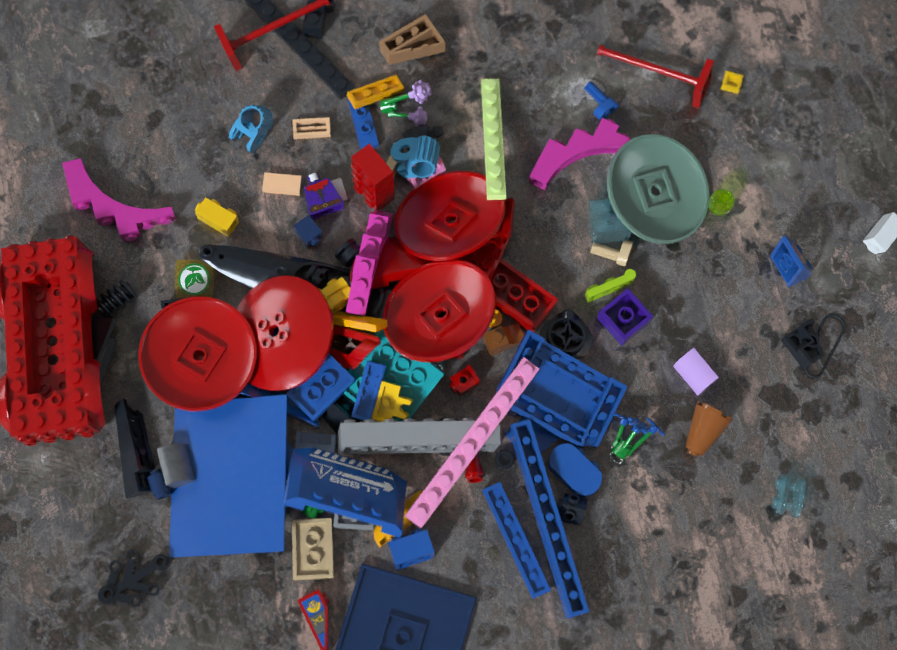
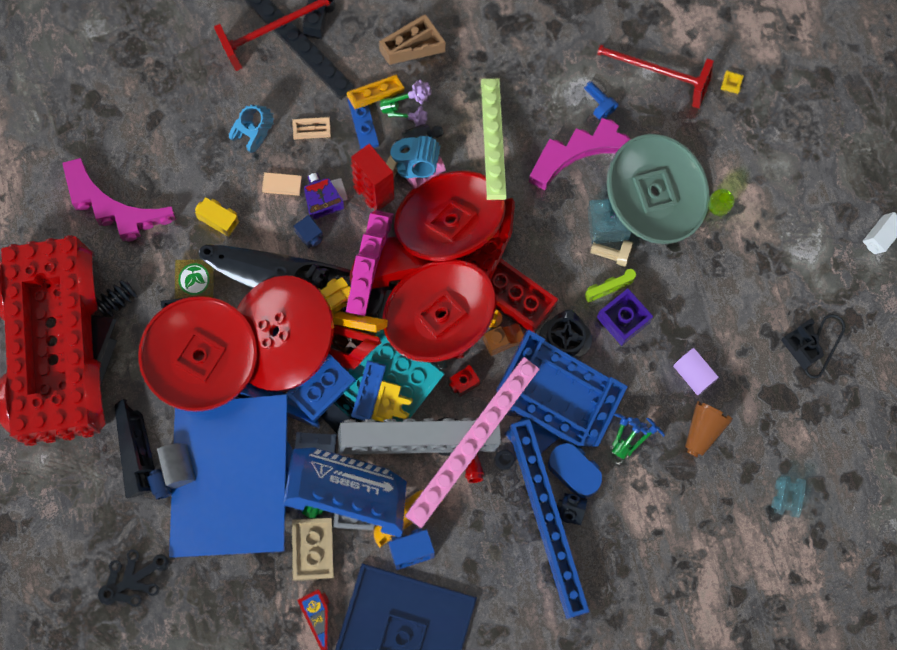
black wheel [335,238,361,268] -> none
blue plate [482,482,551,600] -> none
blue slope [770,236,812,287] -> none

